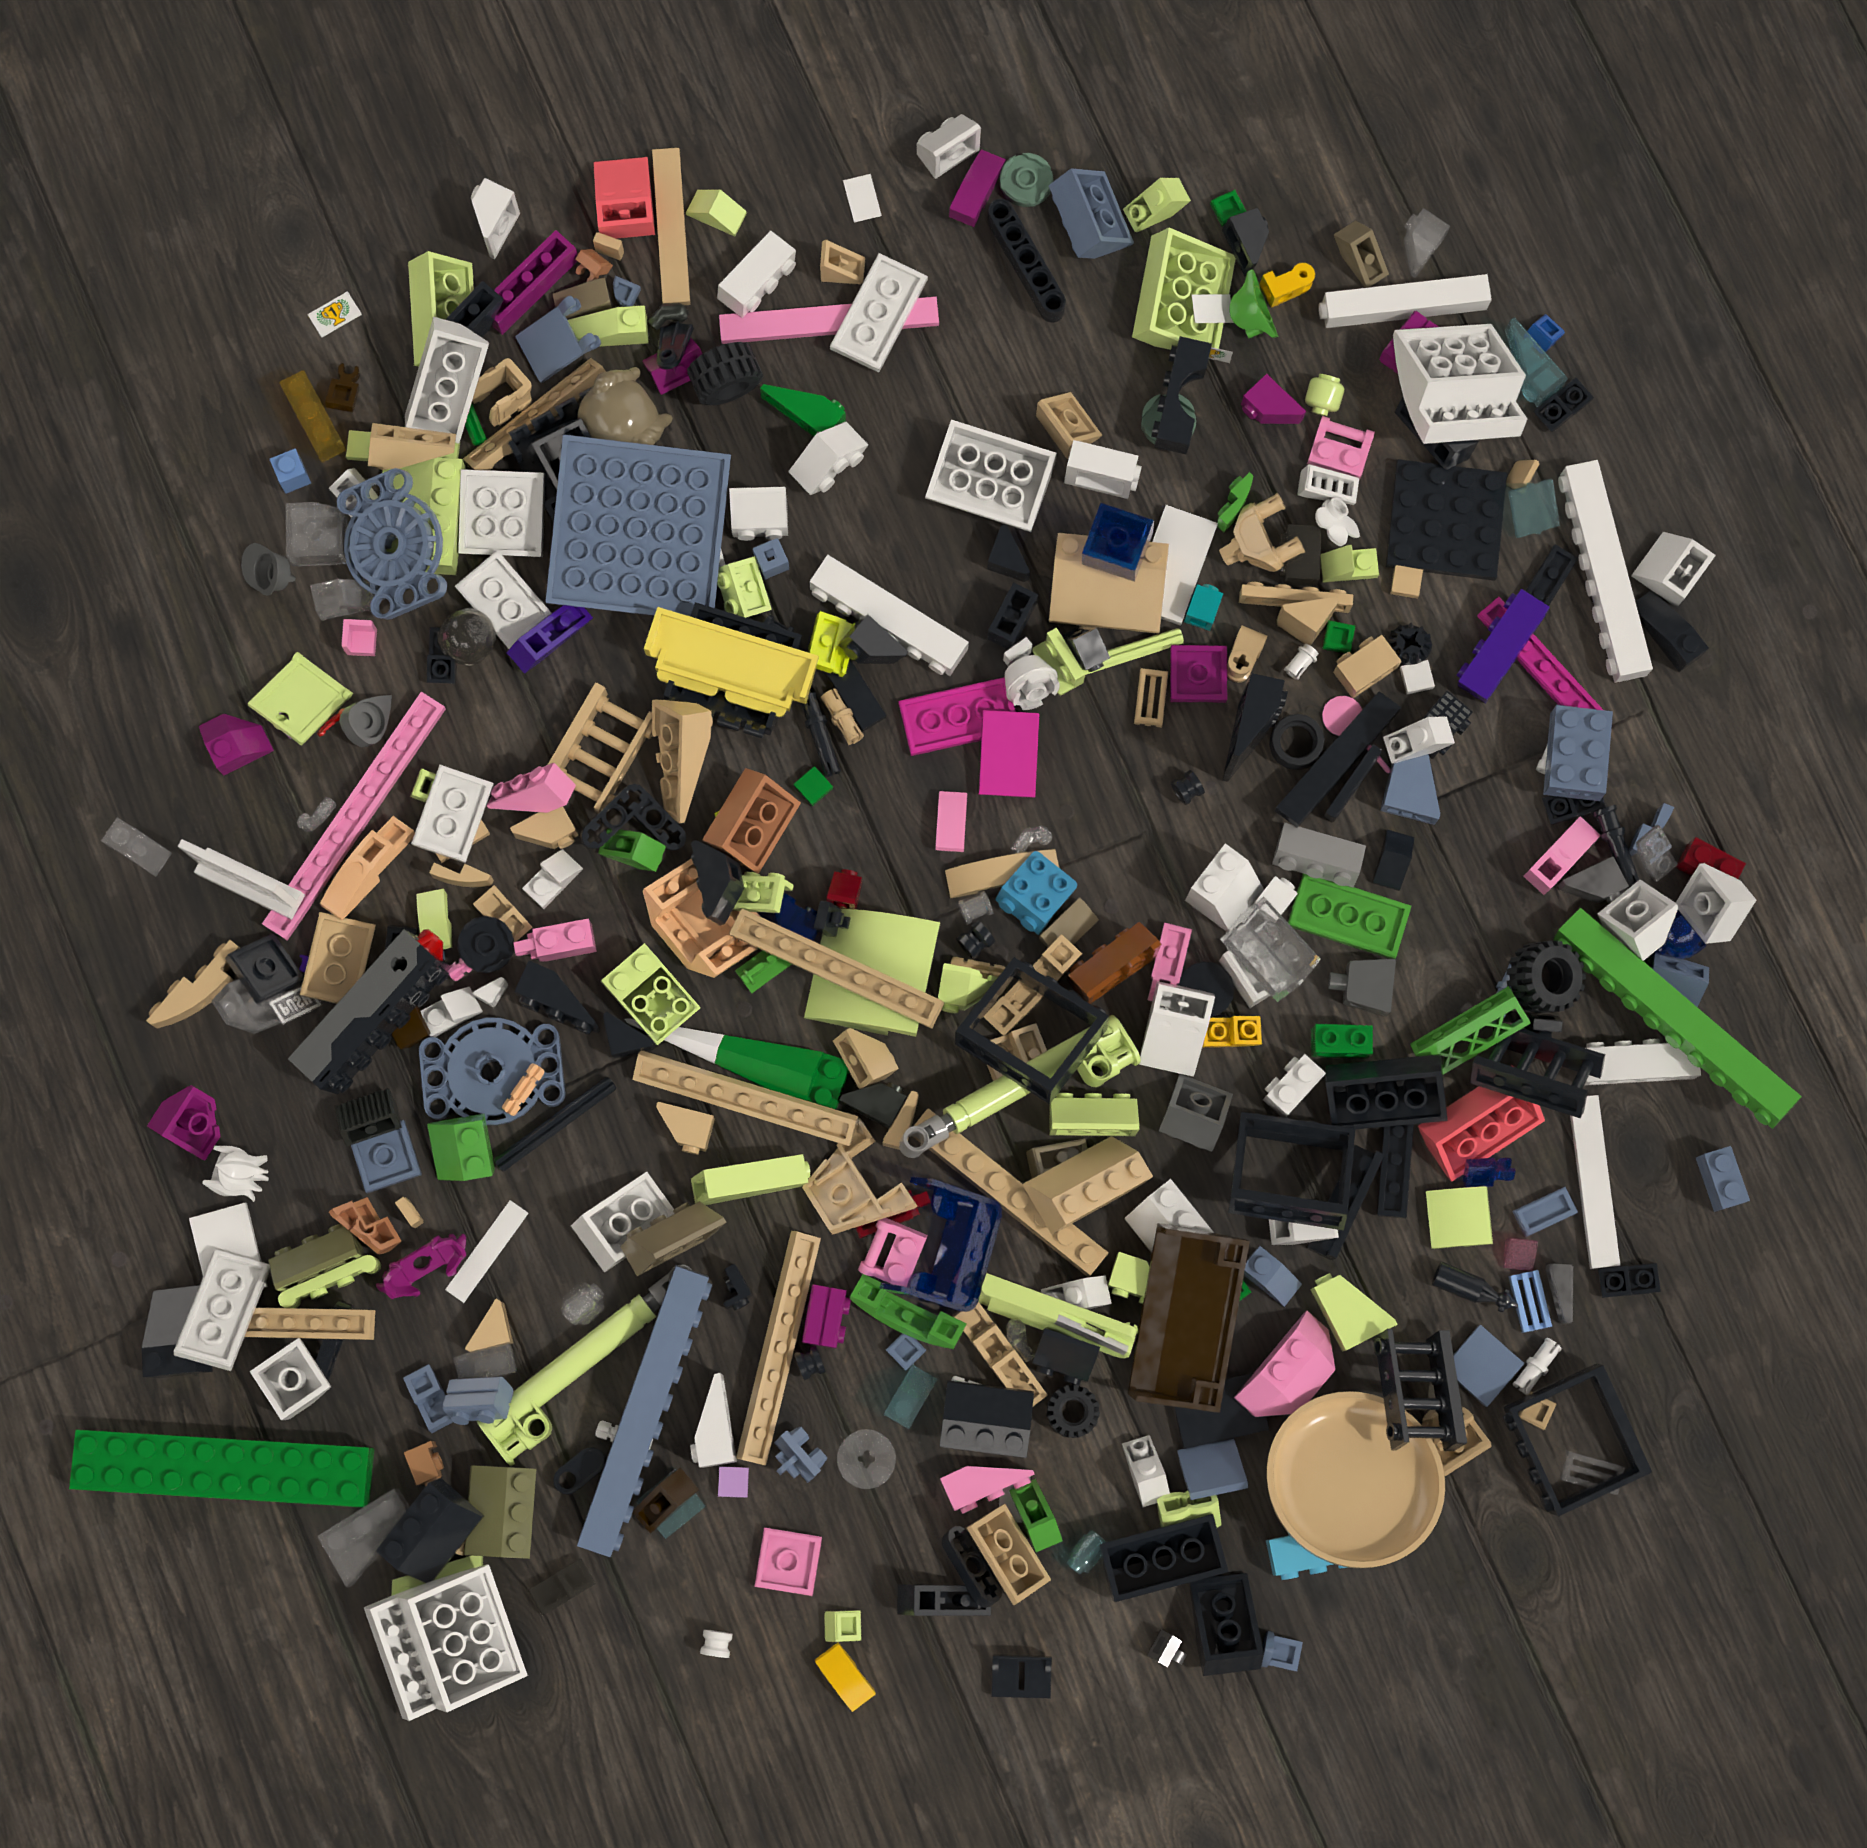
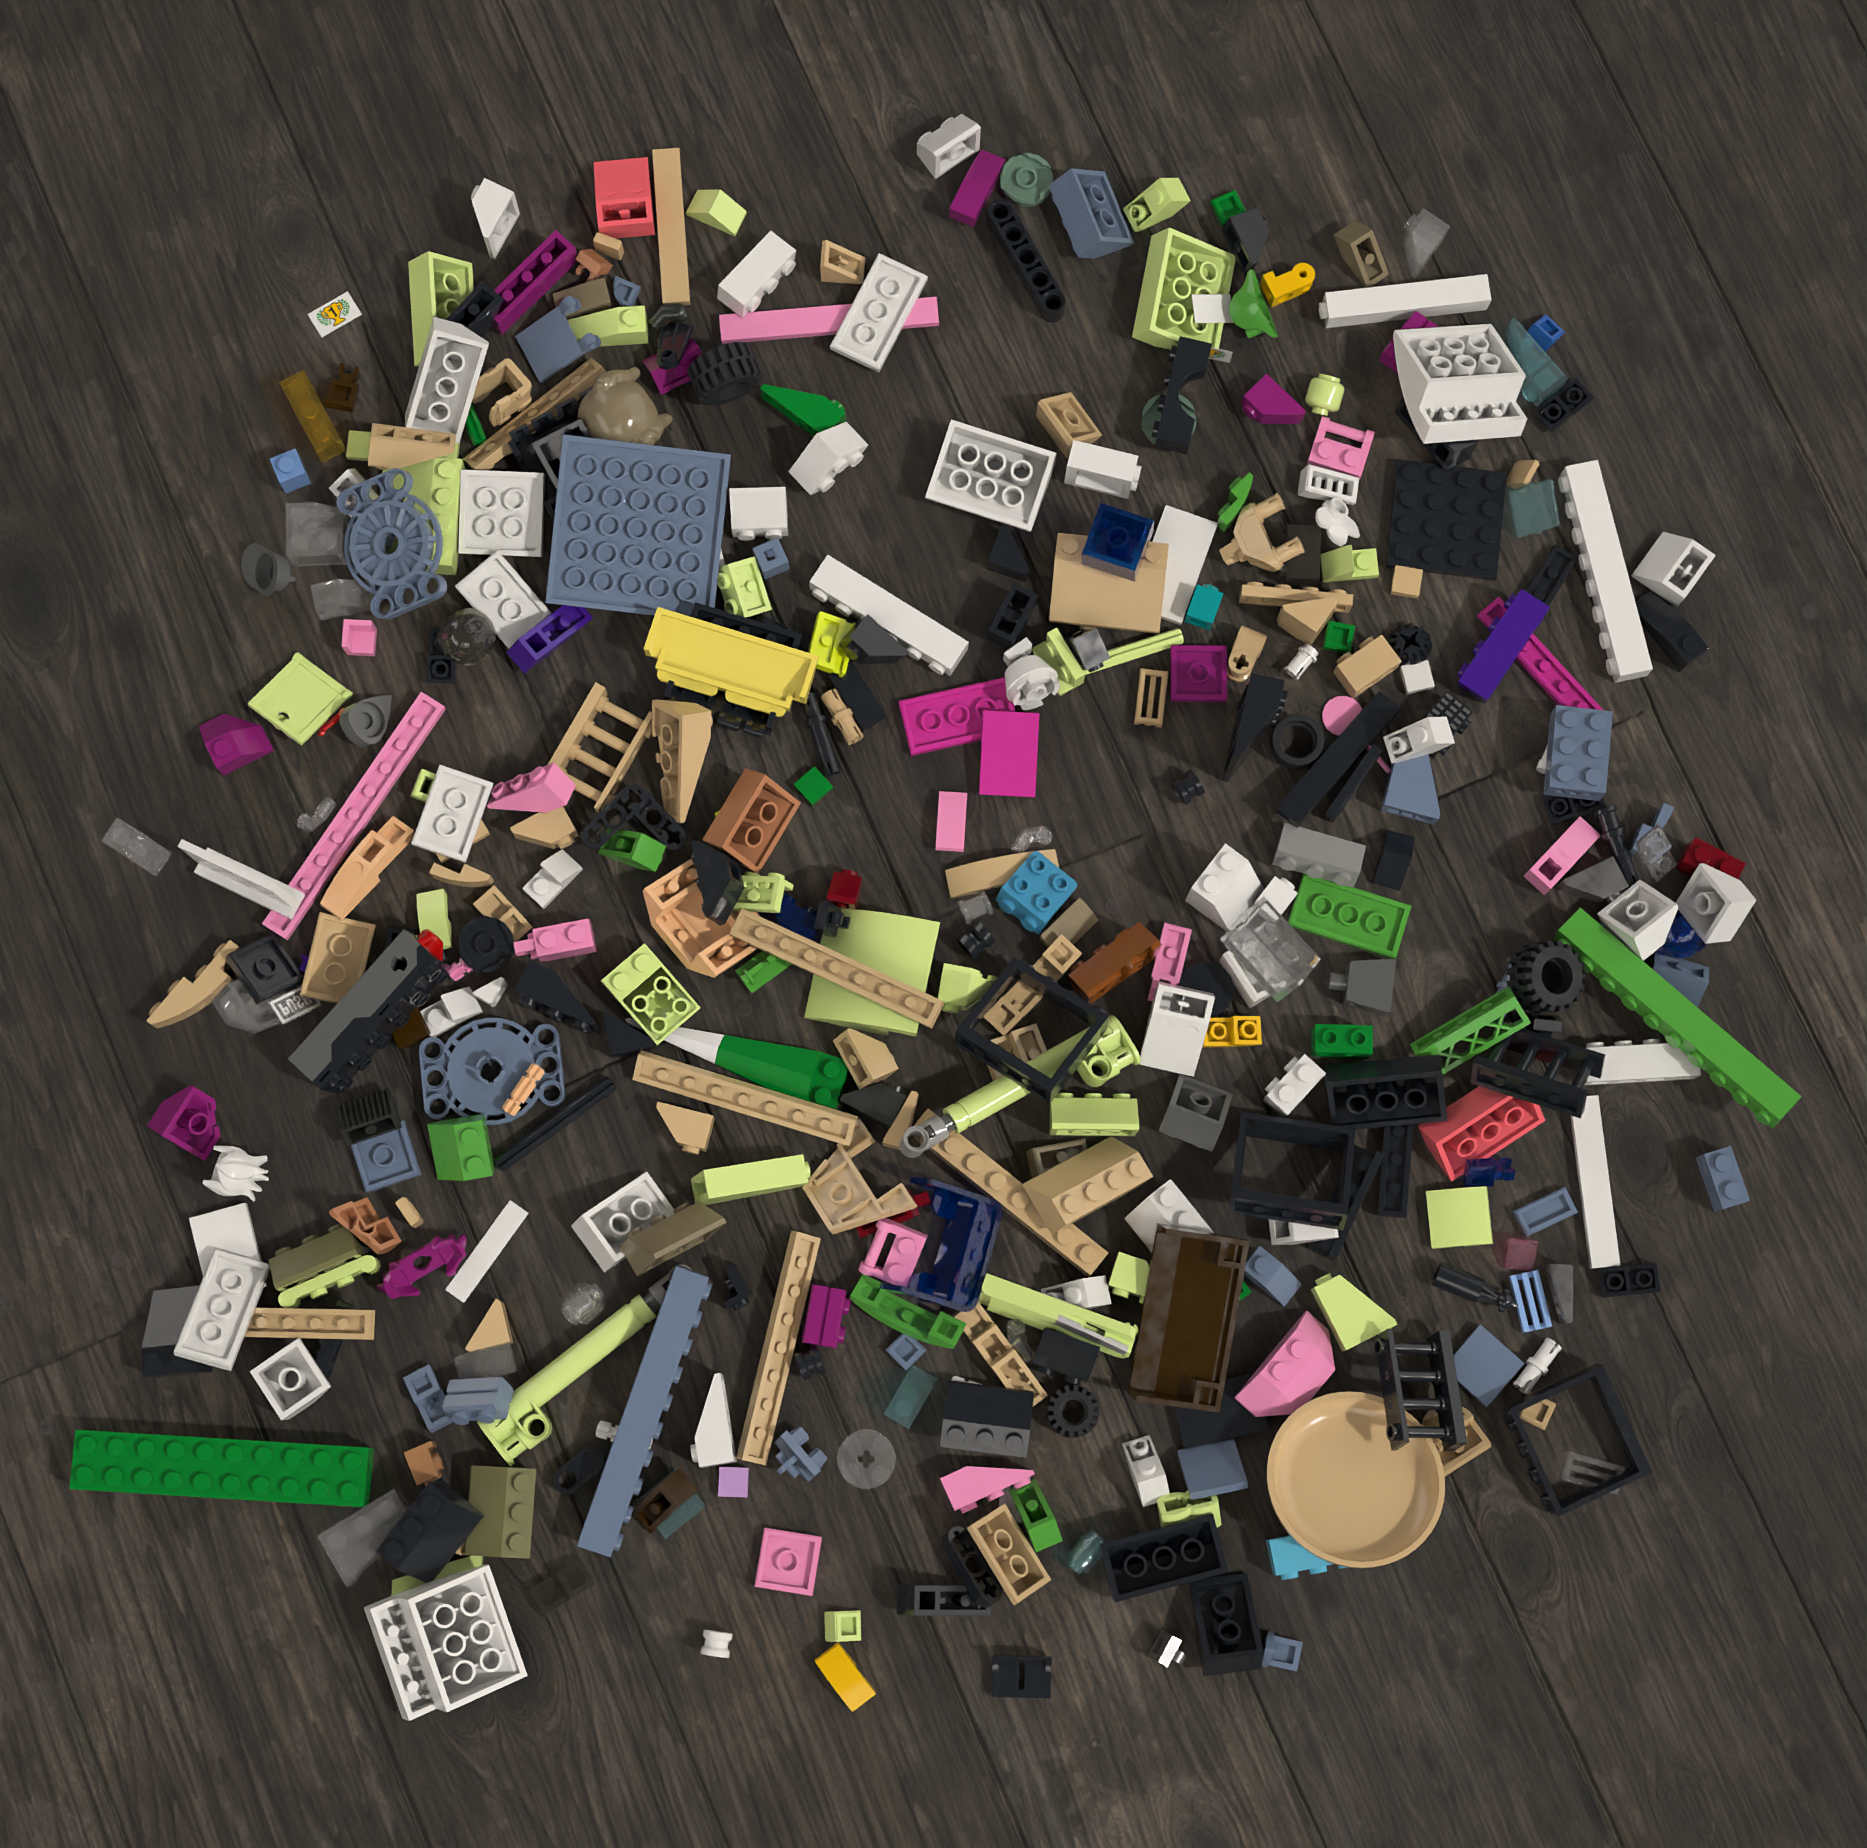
white sticker [843,174,882,222] -> none
tan axle [951,957,1005,979] -> none

